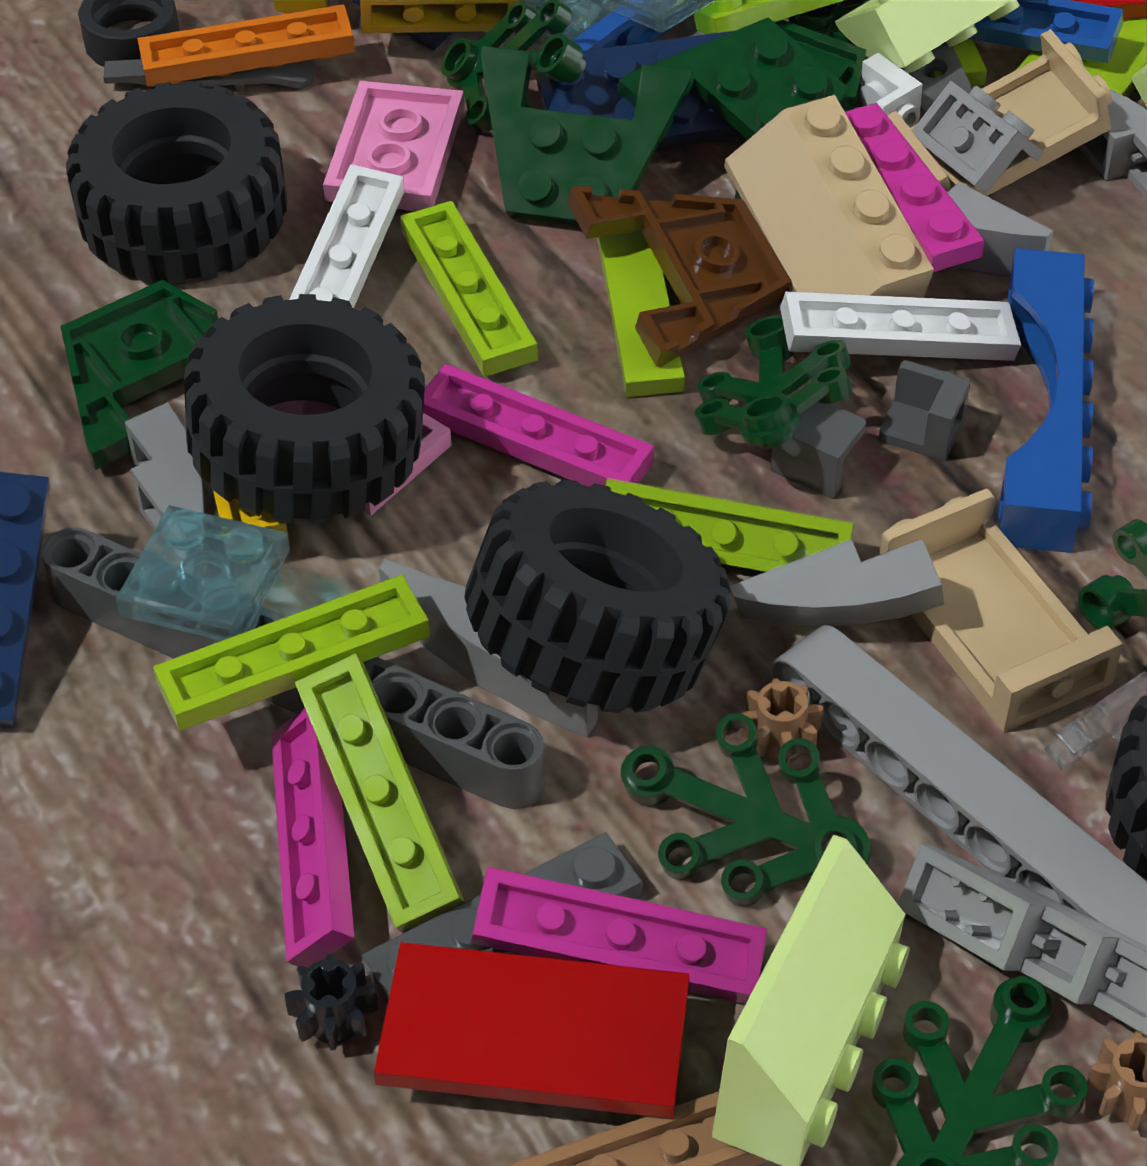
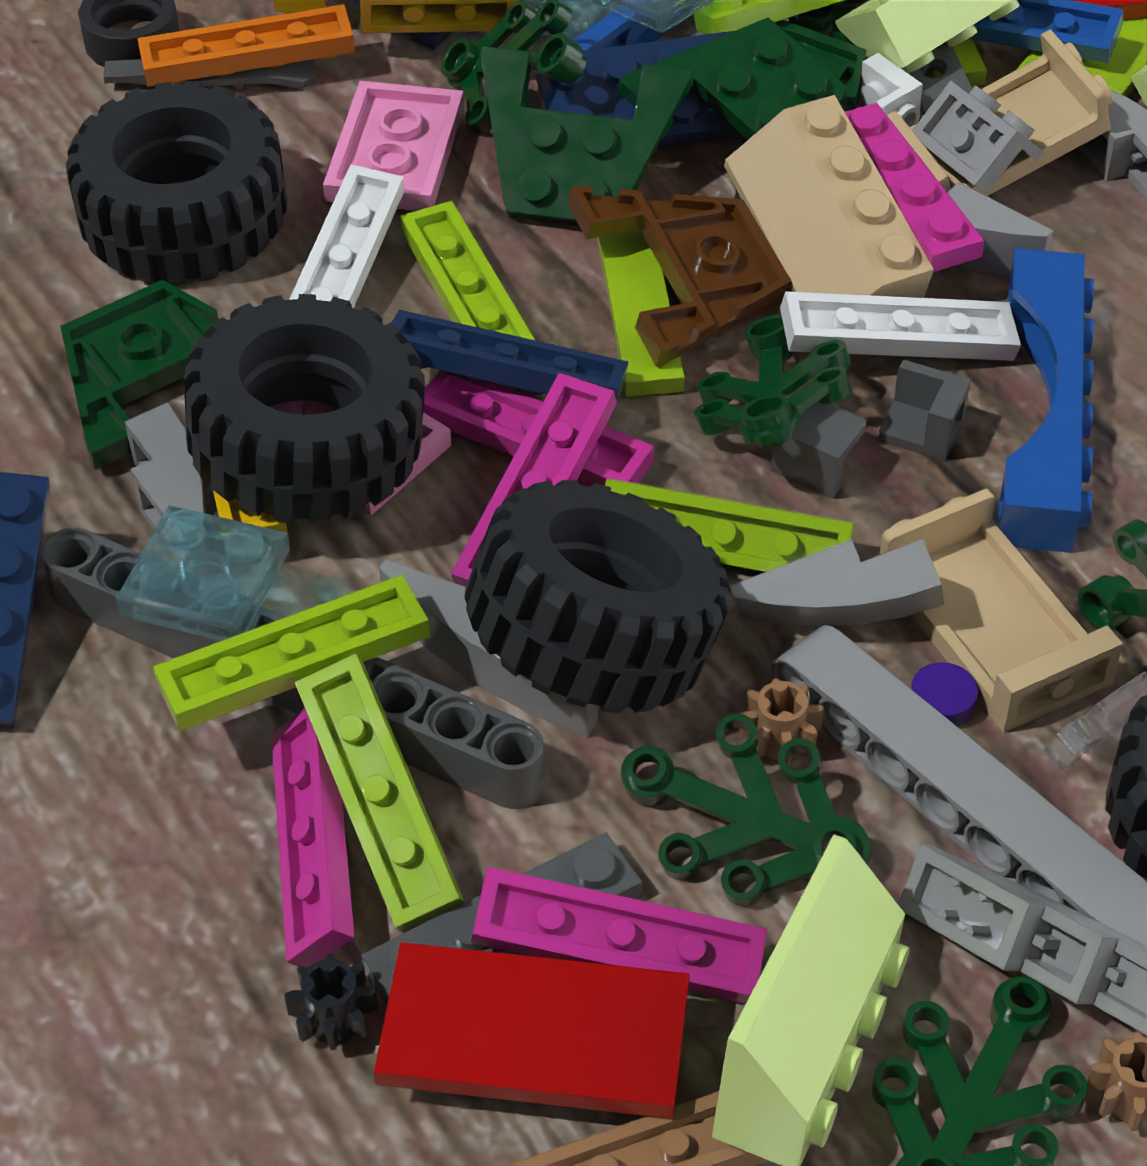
none -> dark blue plate [392,309,629,410]
none -> dark pink plate [451,373,617,587]
none -> dark purple tile [911,662,978,727]

